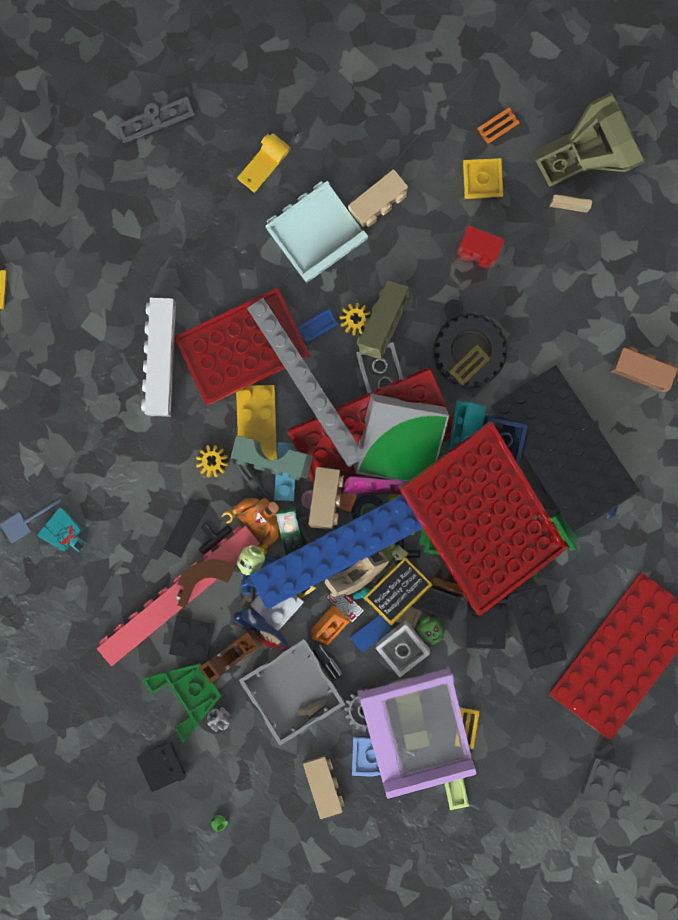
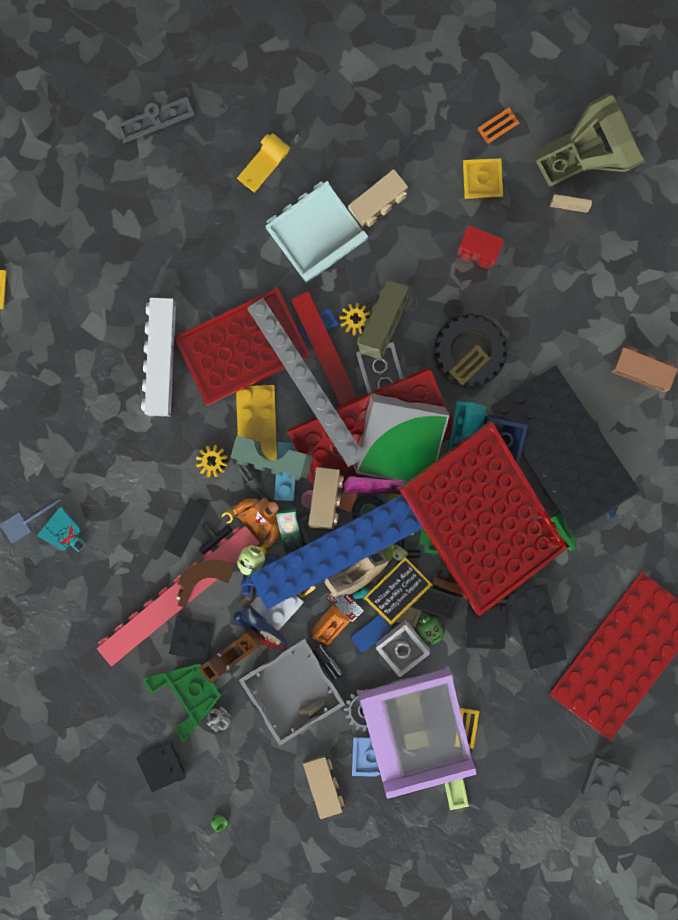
none -> red tile [291,292,358,406]

